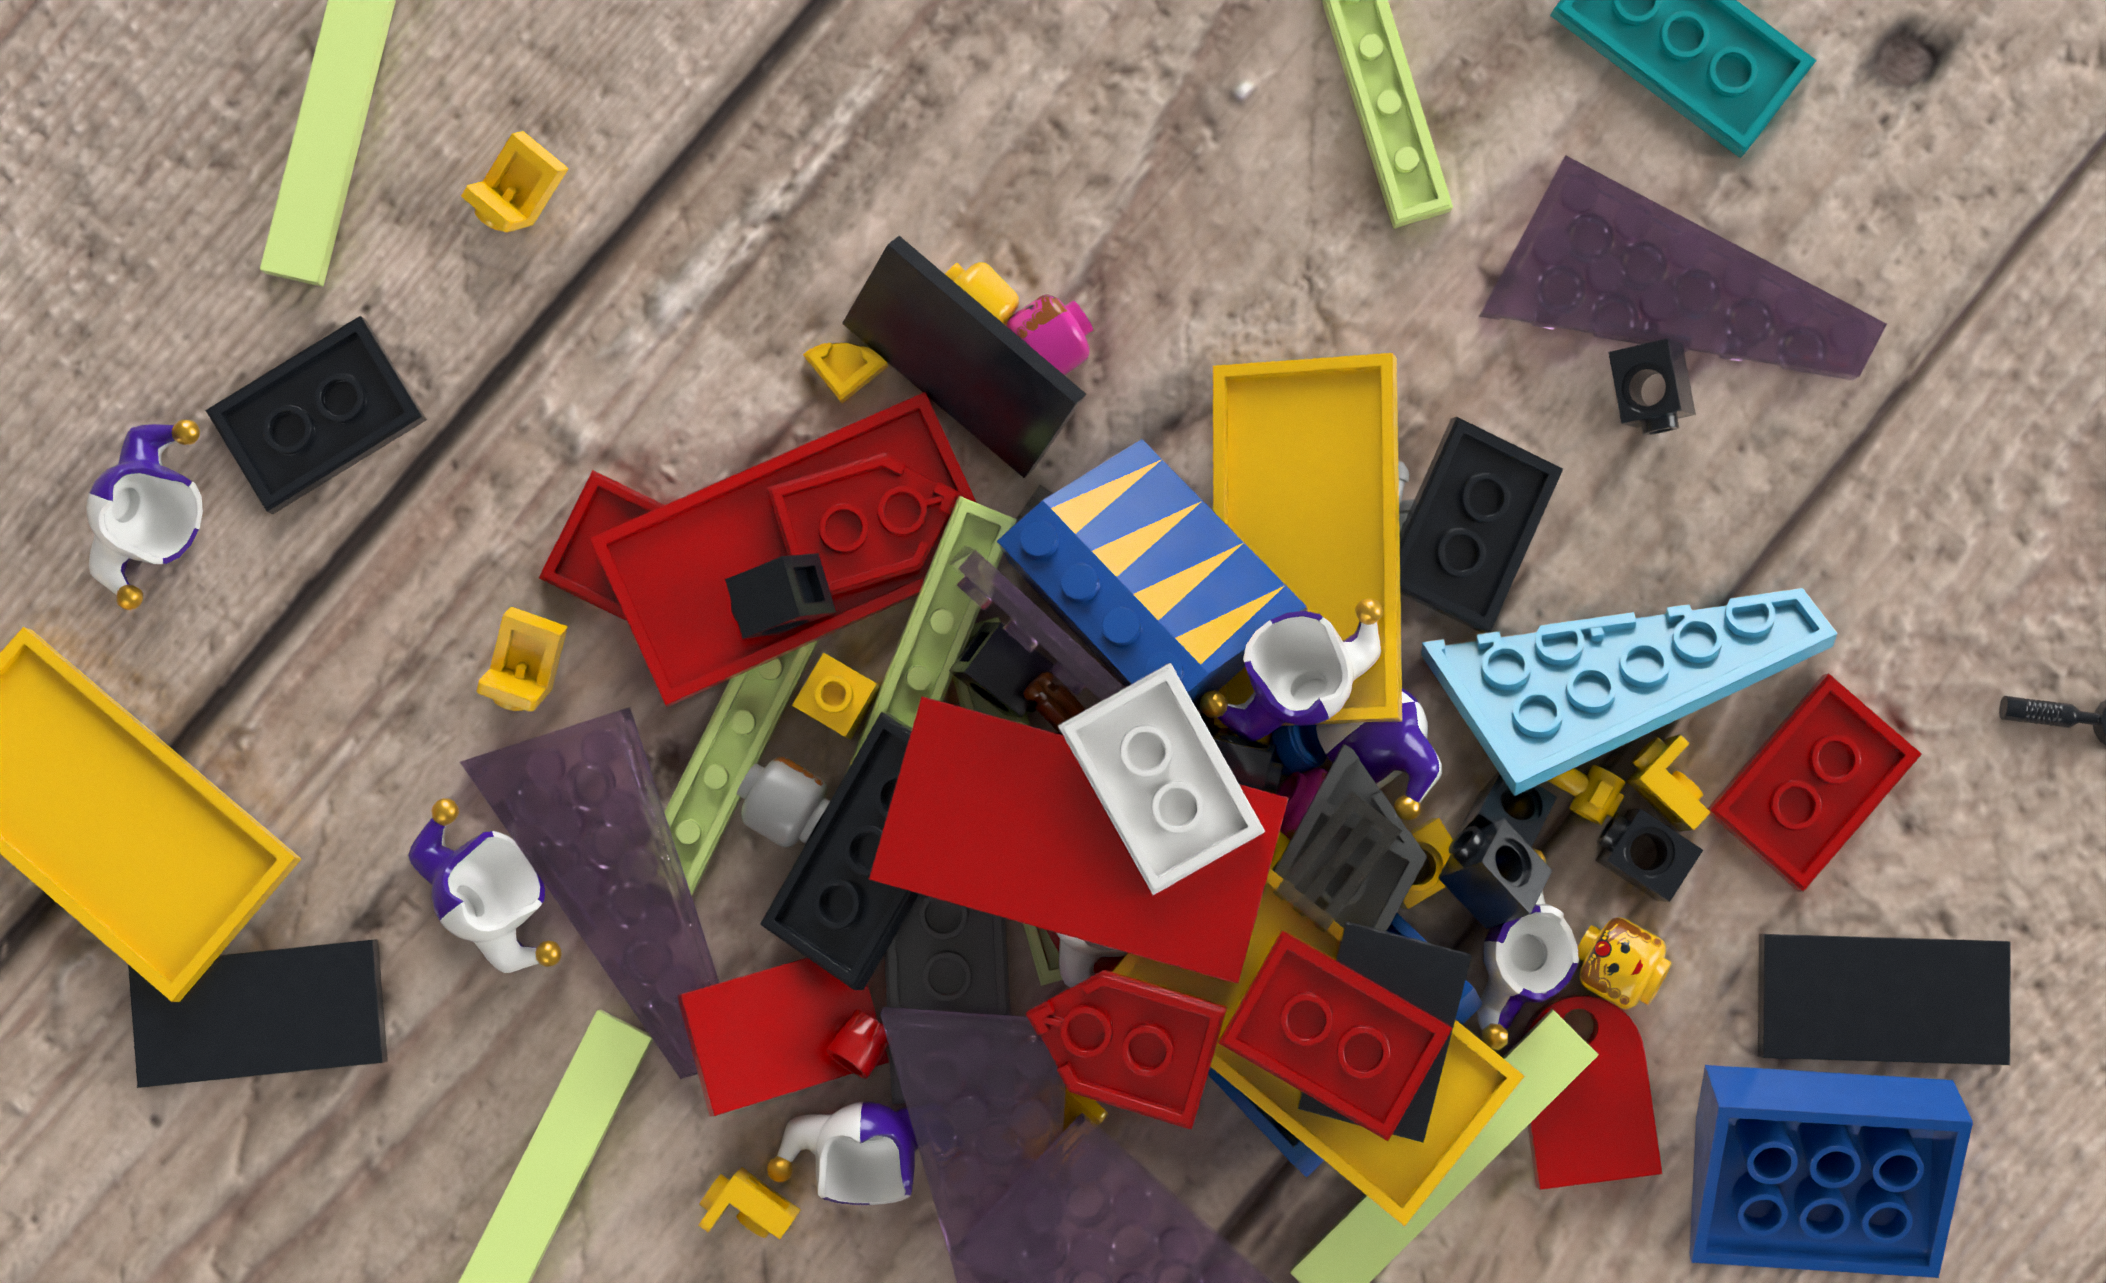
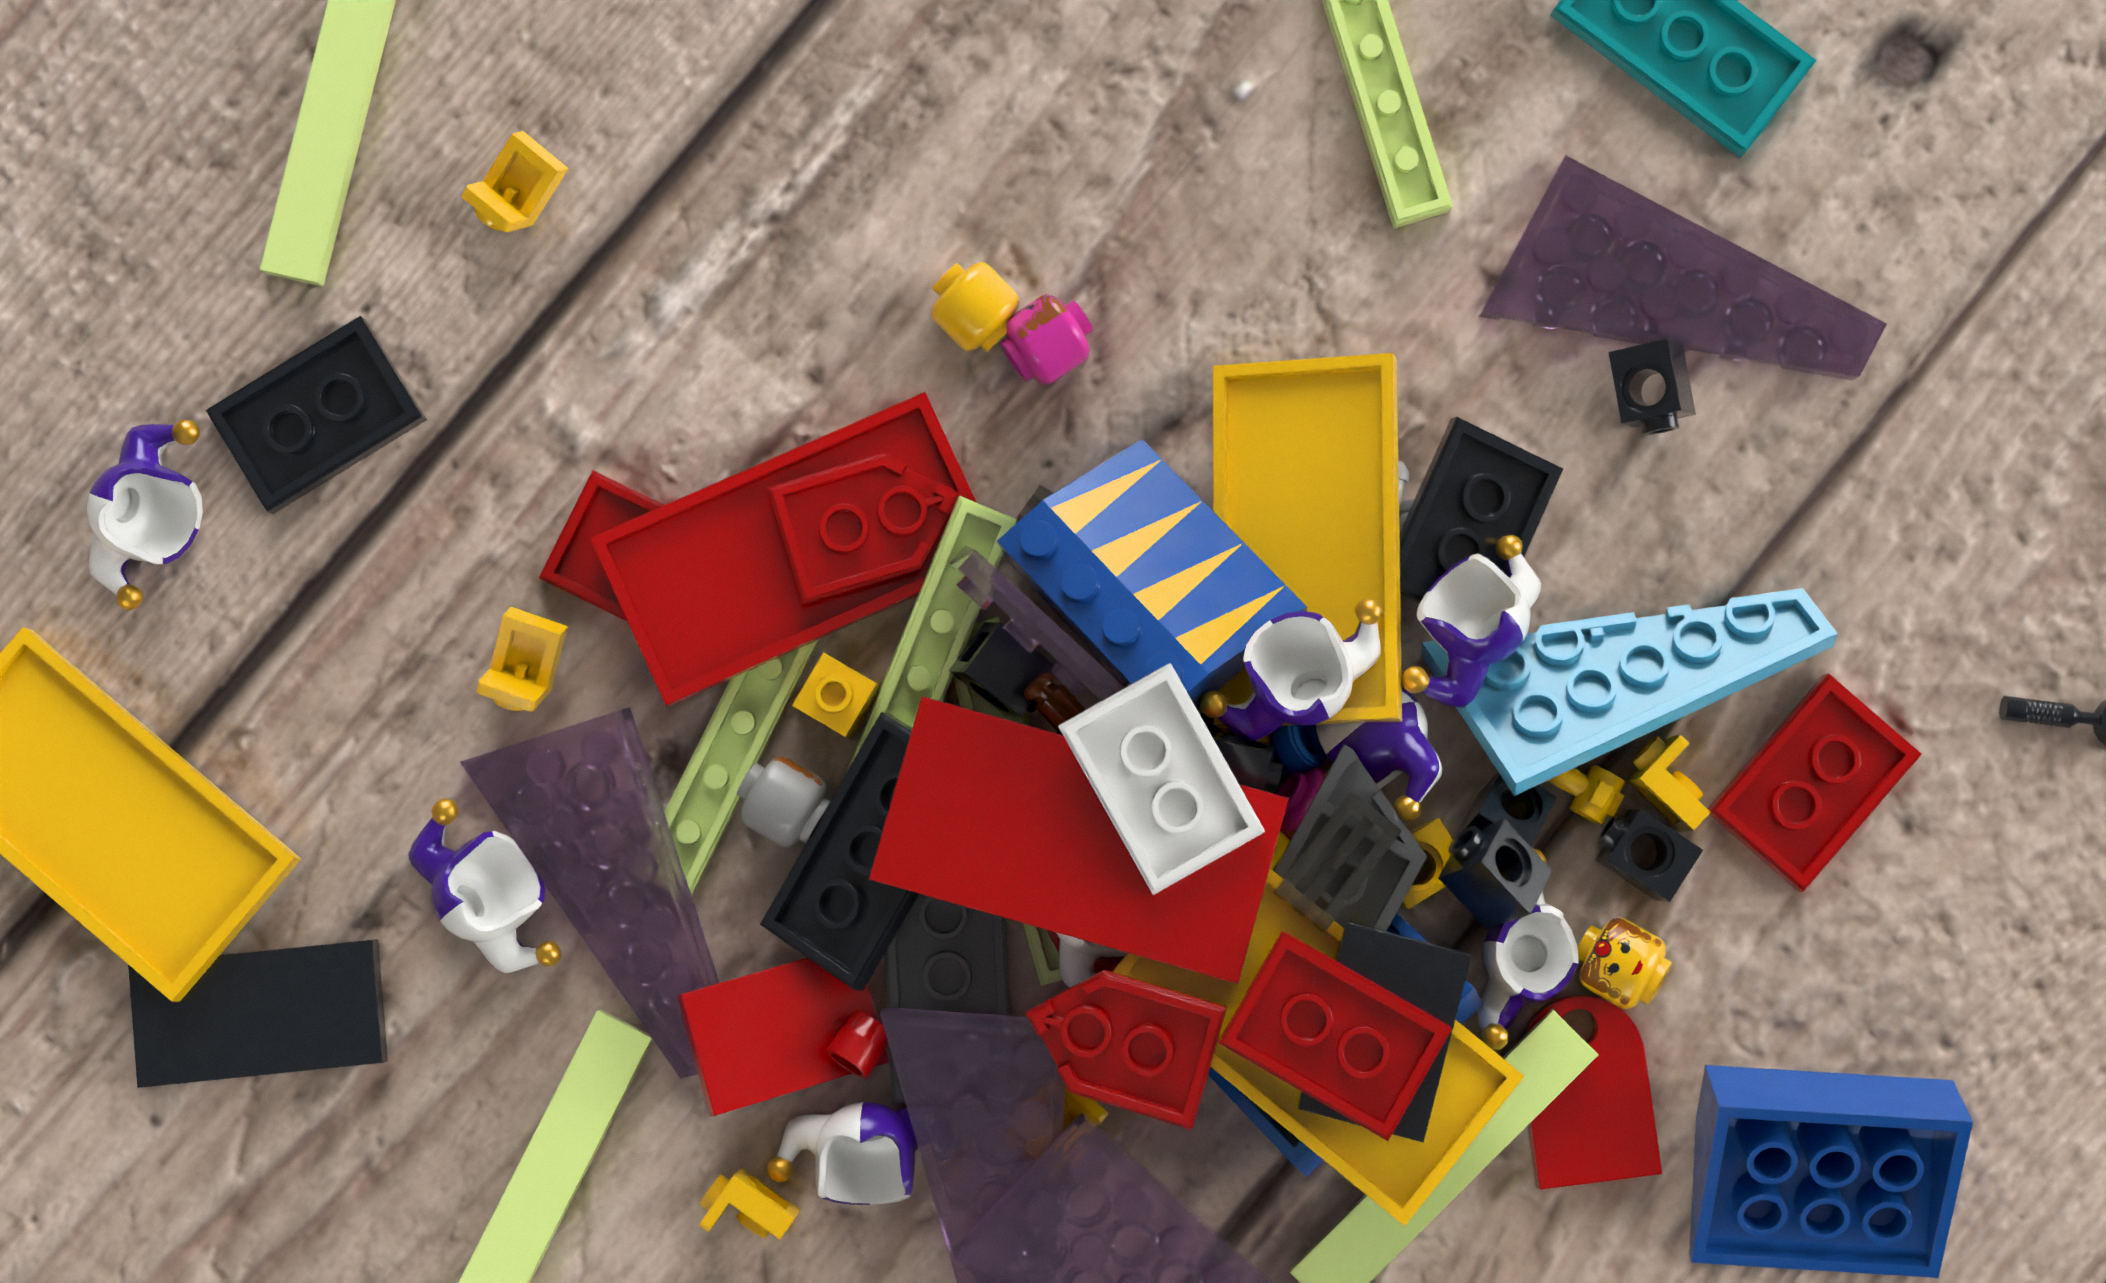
black brick [725,553,836,639] -> none
yellow tile [803,343,888,404] -> none
black tile [842,236,1086,478] -> none
black tile [1758,934,2011,1065] -> none
none -> piece [1401,535,1541,708]

